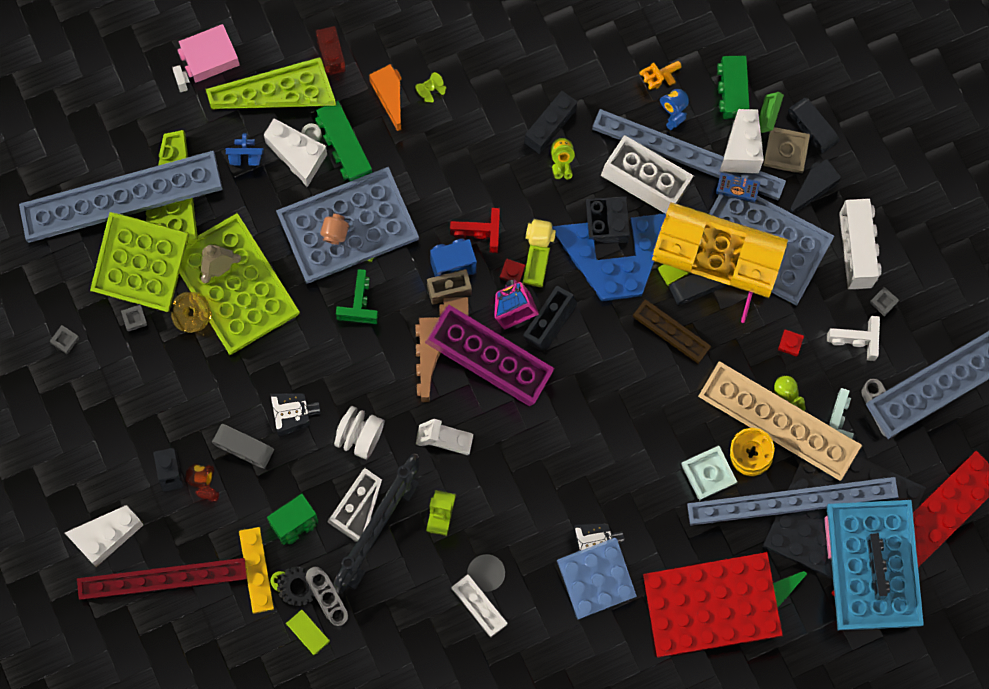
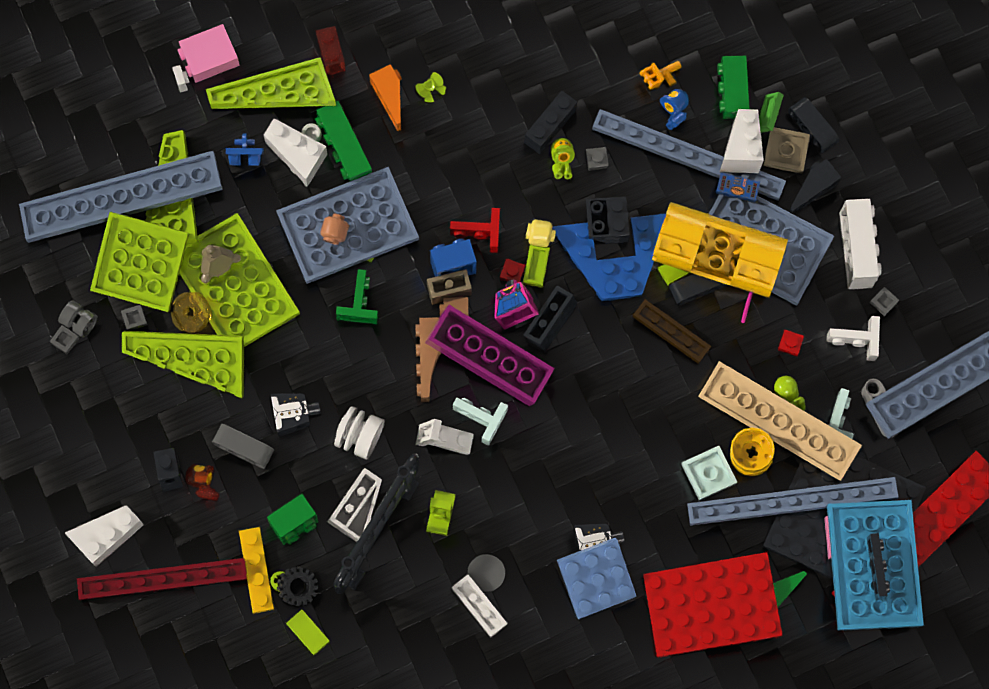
light grey beam [306,567,348,626] -> none
white brick [601,135,694,214] -> none
none -> dark grey wheel [58,300,98,338]
none -> lime wing [122,331,244,398]
none -> light aqua bracket [453,398,508,446]
none -> dark grey plate [586,147,609,171]

